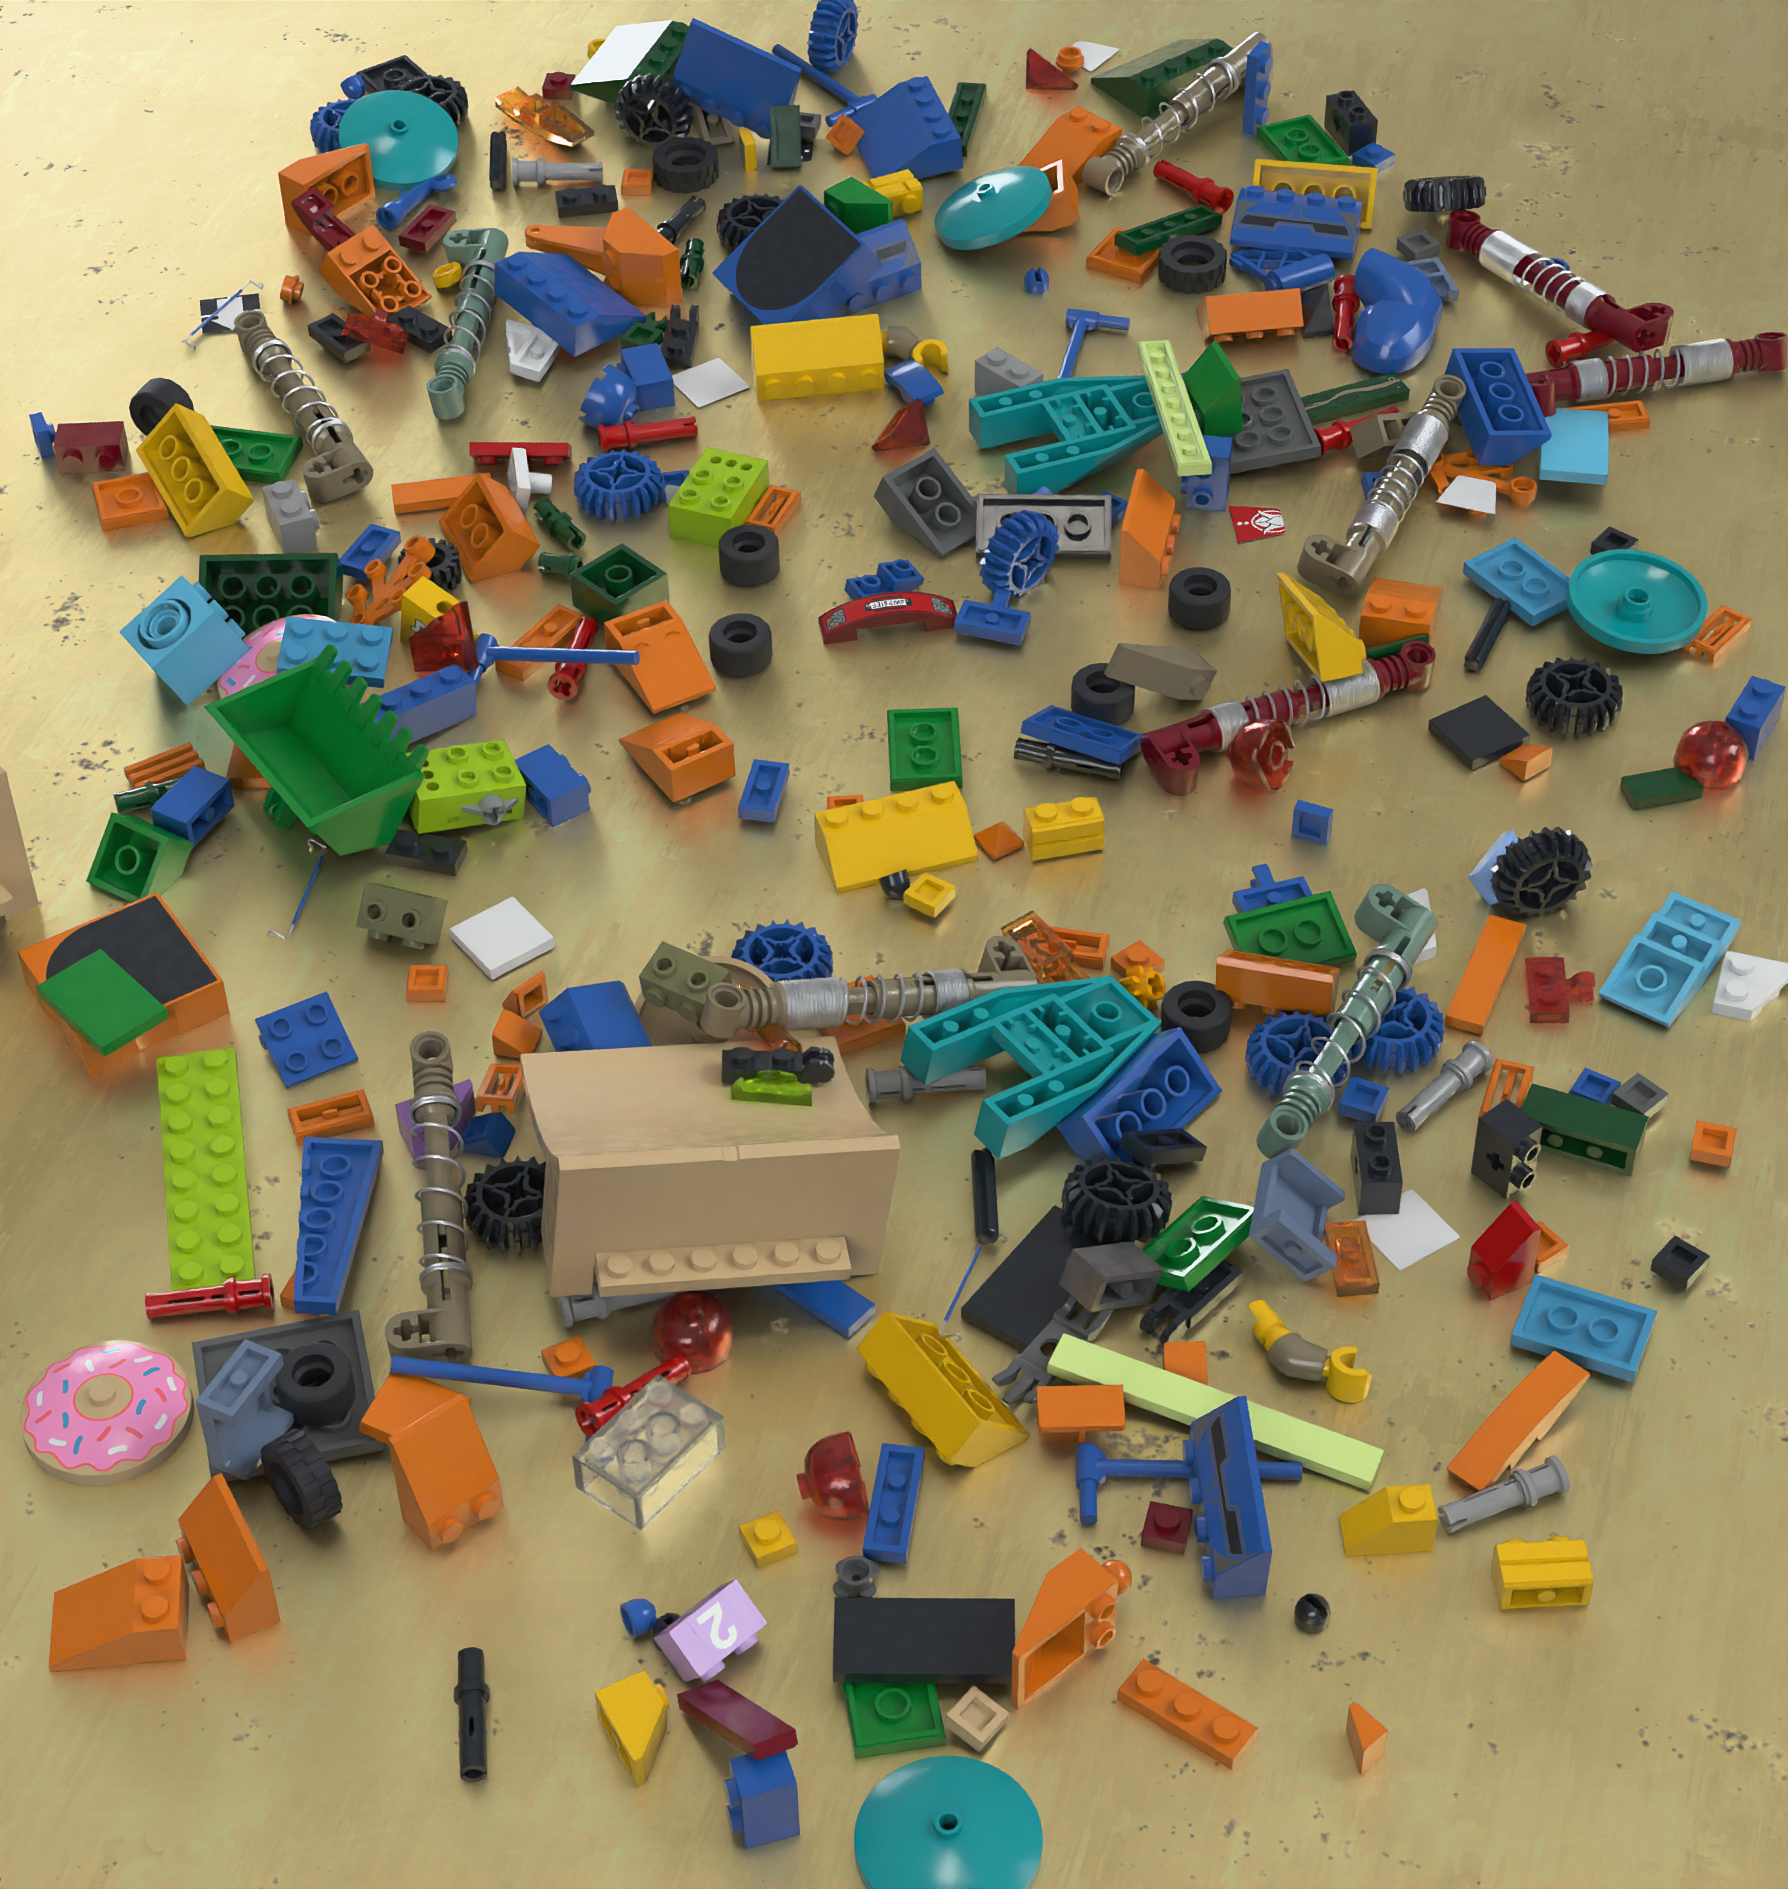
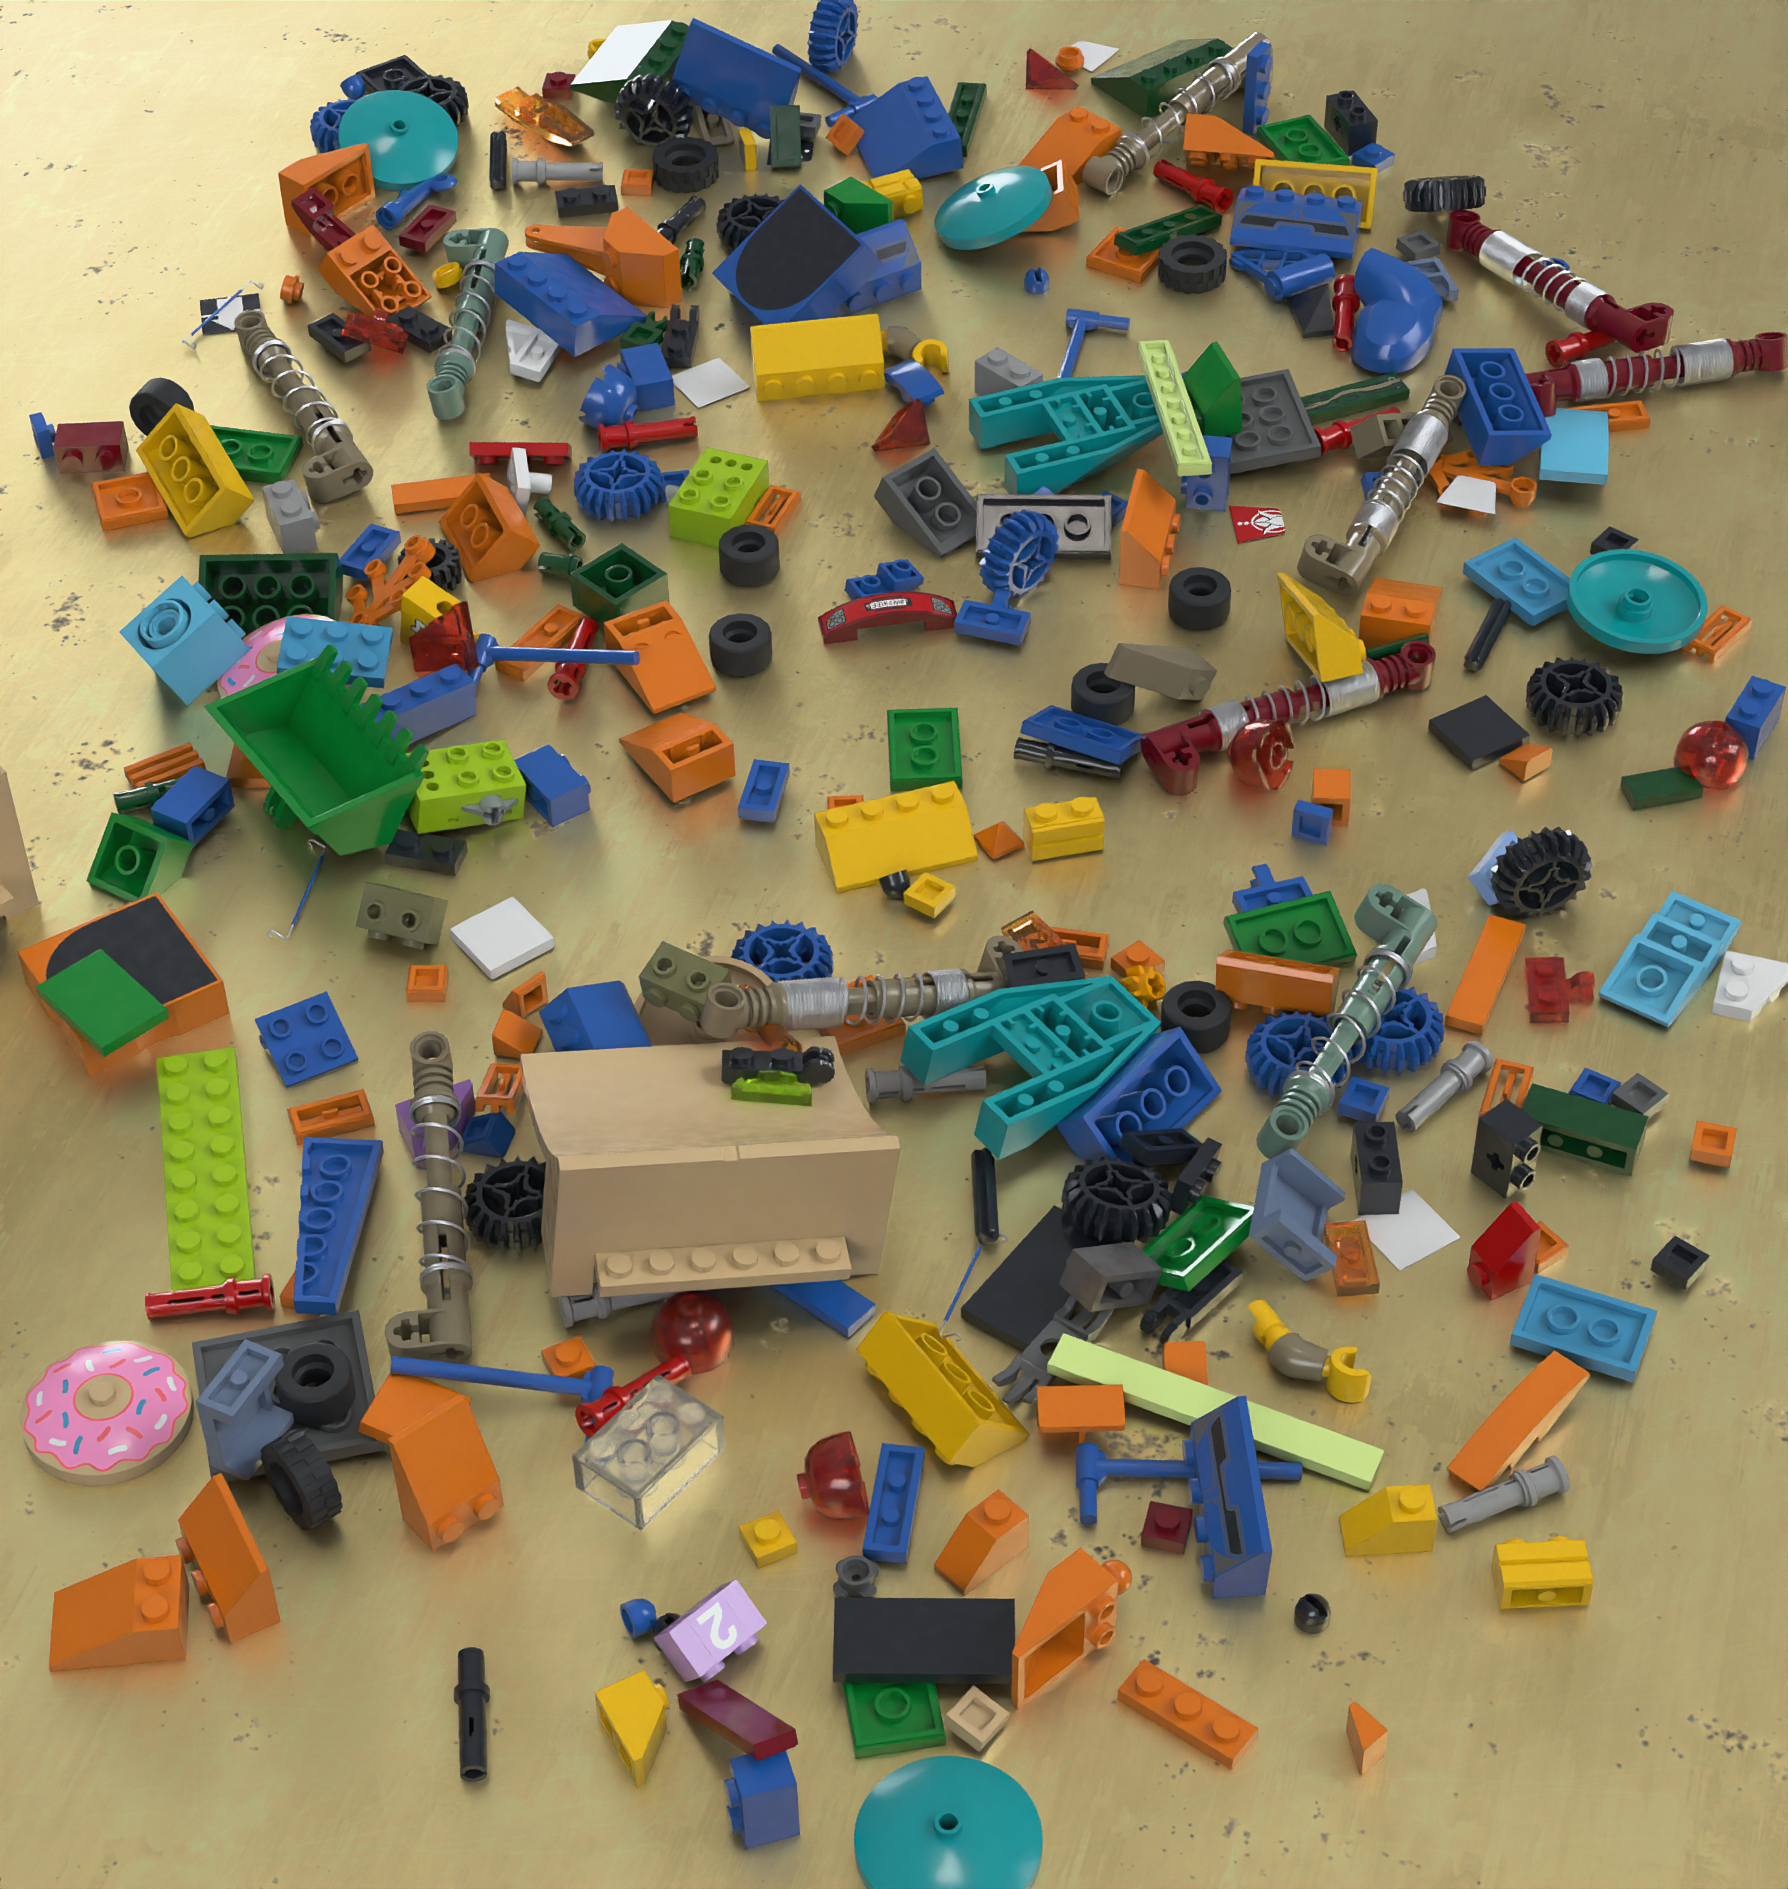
orange slope [1195,288,1304,344] -> none
none -> orange slope [934,1489,1029,1596]
none -> black plate [999,943,1086,988]
none -> black plate [1171,1137,1222,1216]
none -> orange slope [1183,113,1275,171]
none -> orange brick [1311,768,1351,826]

